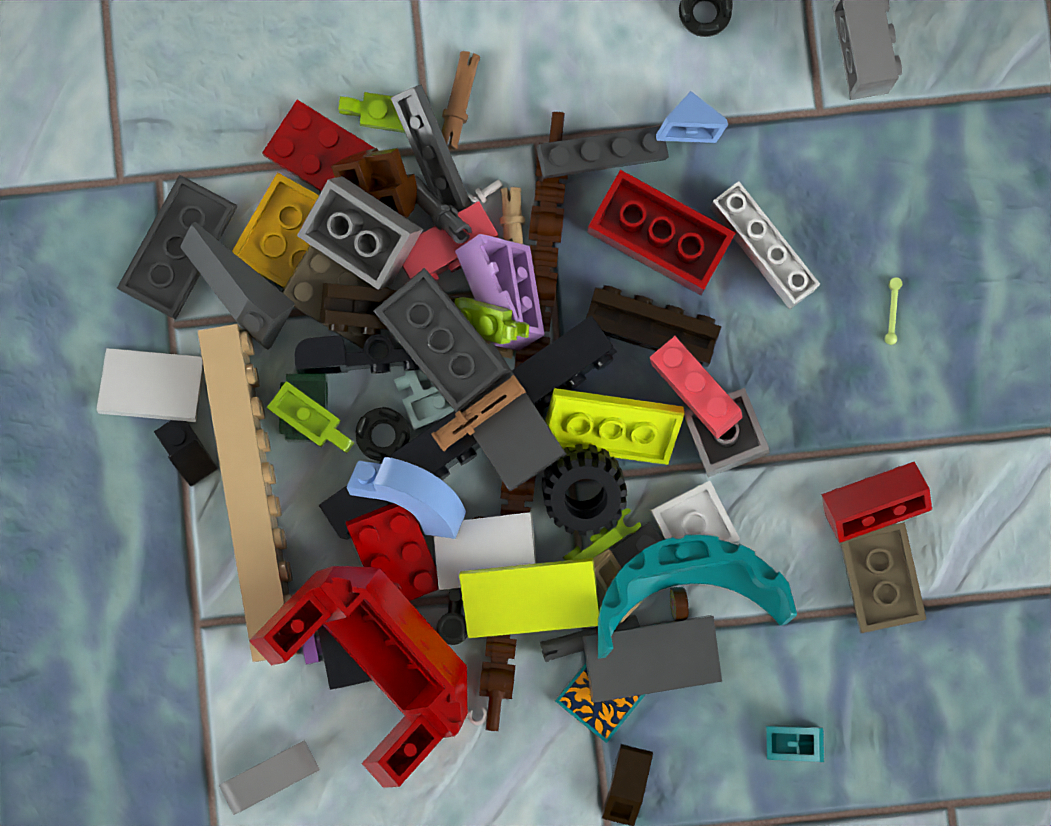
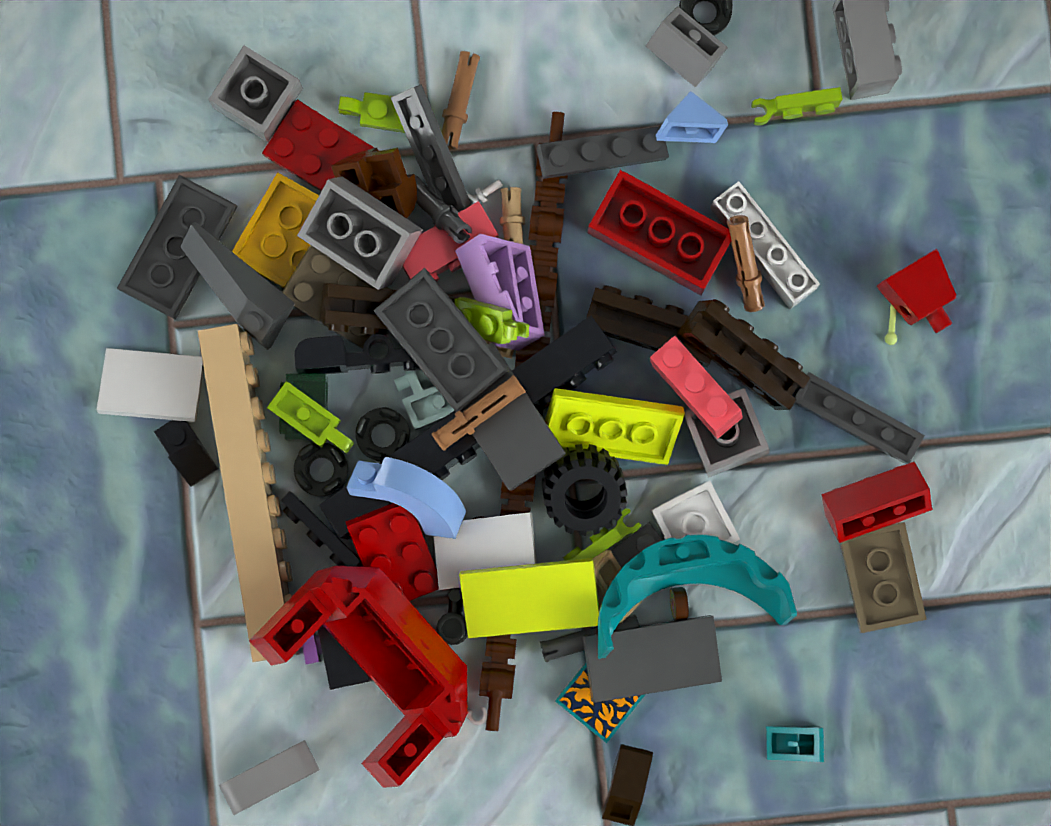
none -> light grey brick [208,45,303,142]
none -> black plate [281,491,362,567]
none -> pearl dark grey piece [294,442,348,497]
none -> light grey brick [646,6,728,87]
none -> dark brown brick [678,299,810,410]
none -> medium nougat pin [727,215,765,312]
none -> lime plate [751,87,843,125]
none -> dark grey plate [794,372,925,464]
none -> red torso [877,249,956,334]

